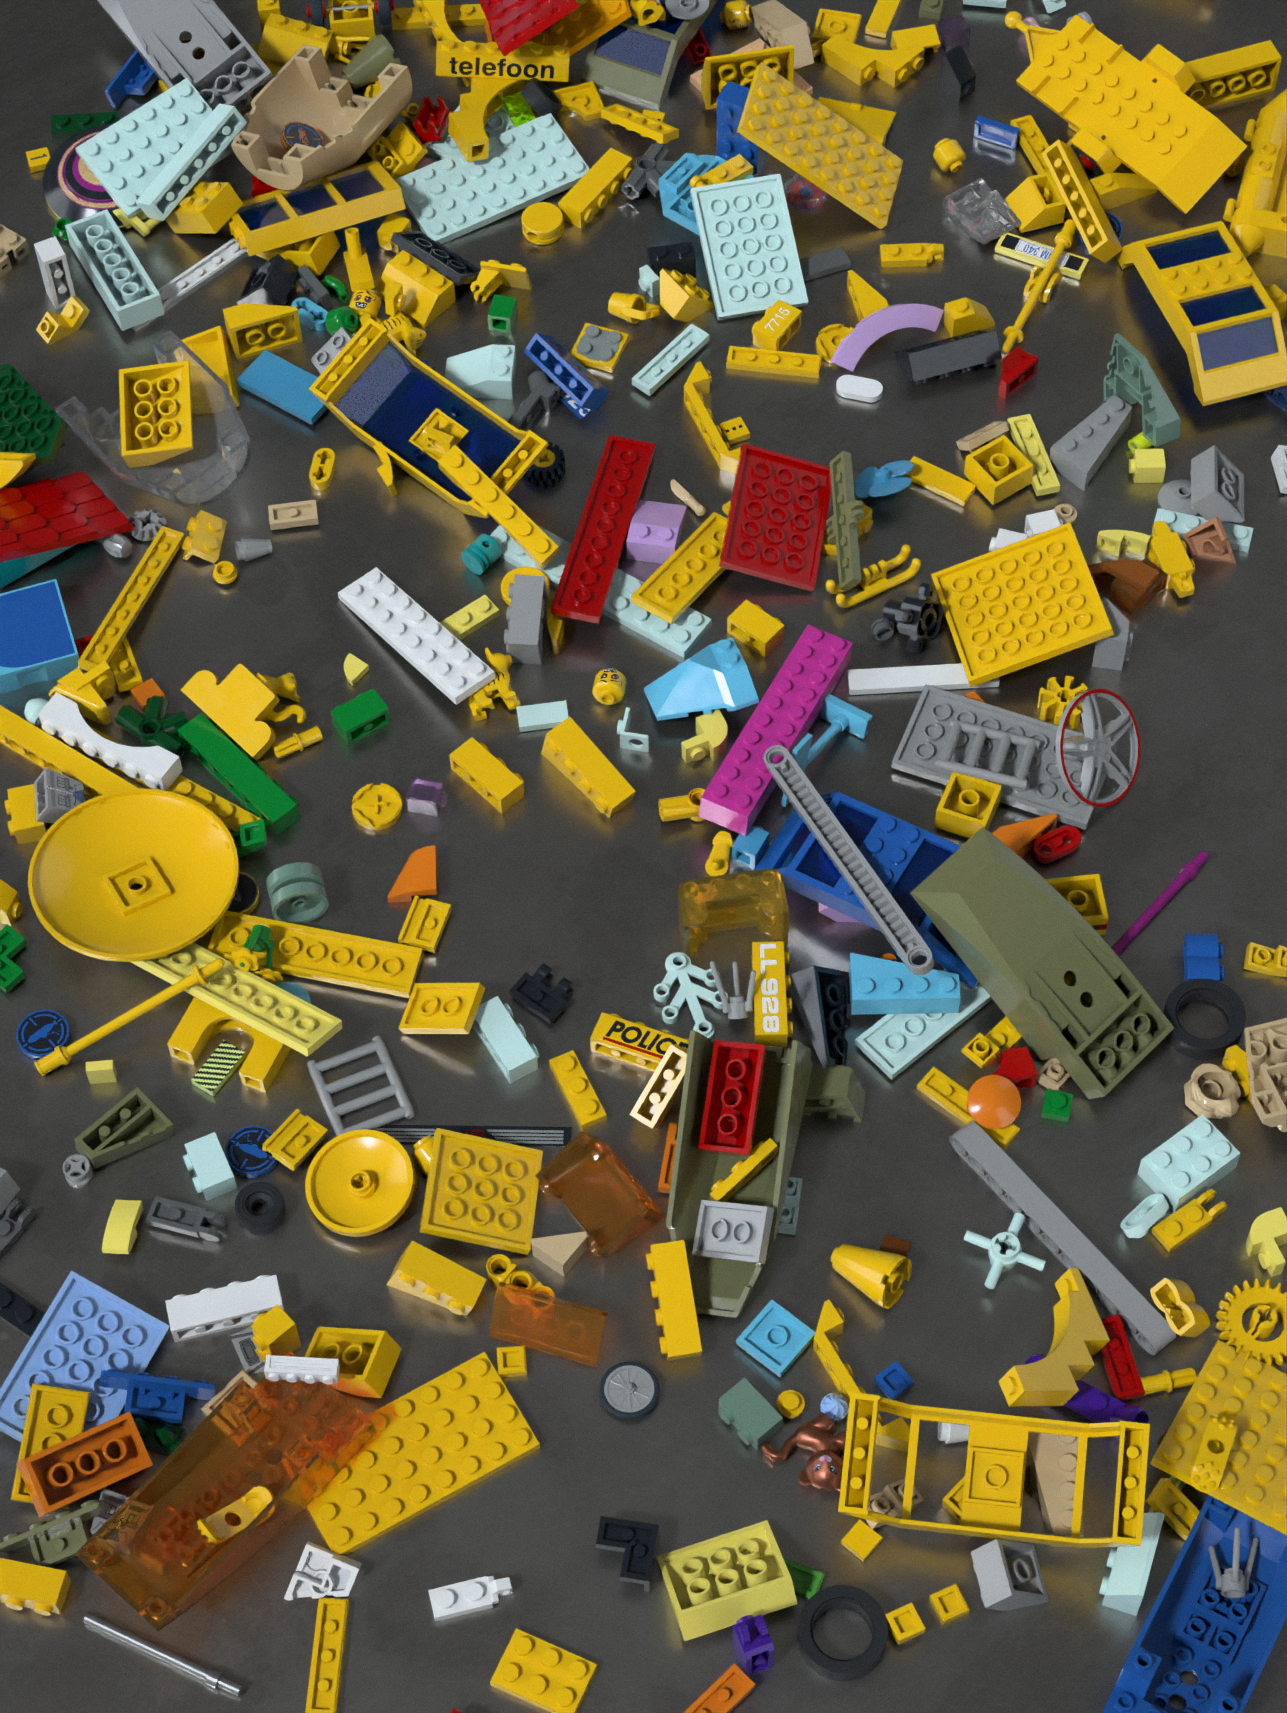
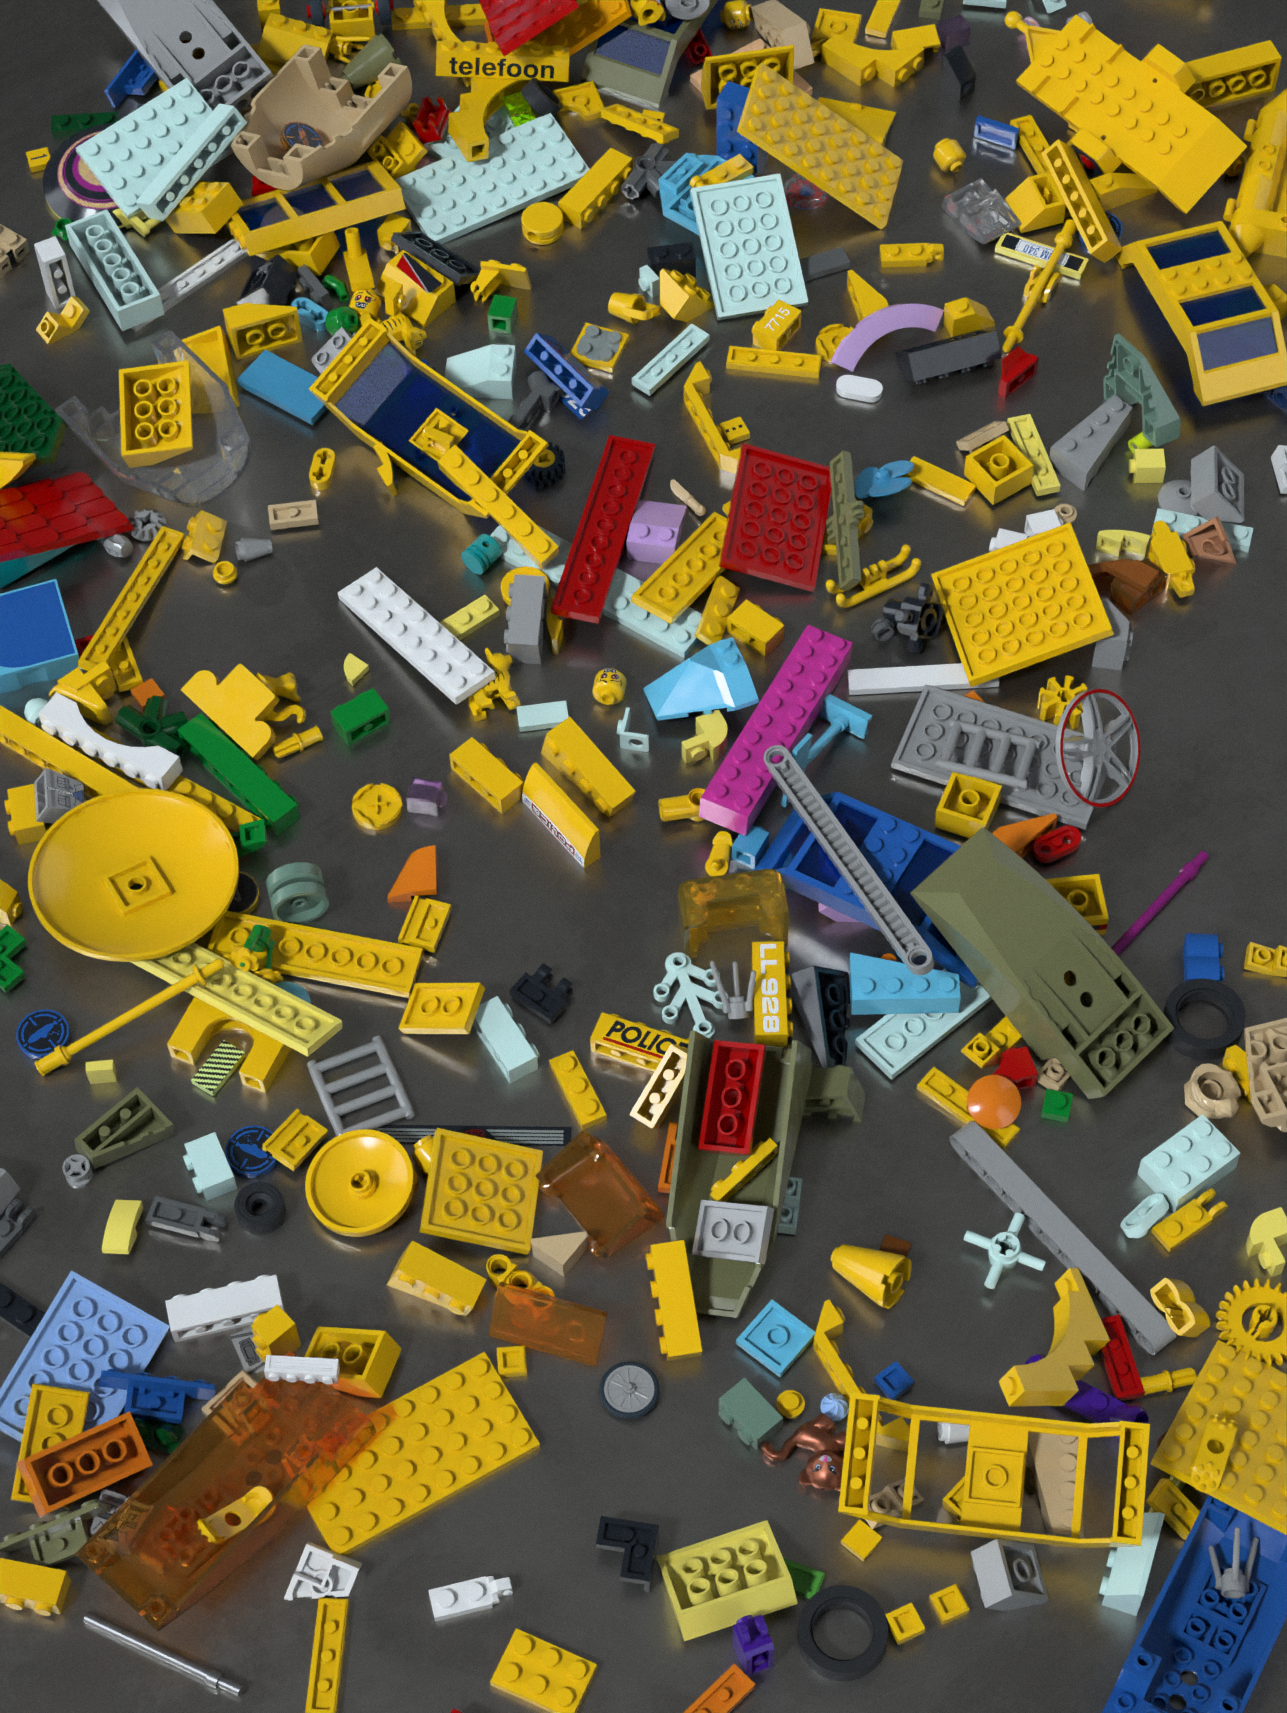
none -> sticker [396,253,441,293]
none -> yellow slope [522,762,601,868]
none -> yellow plate [694,576,740,645]

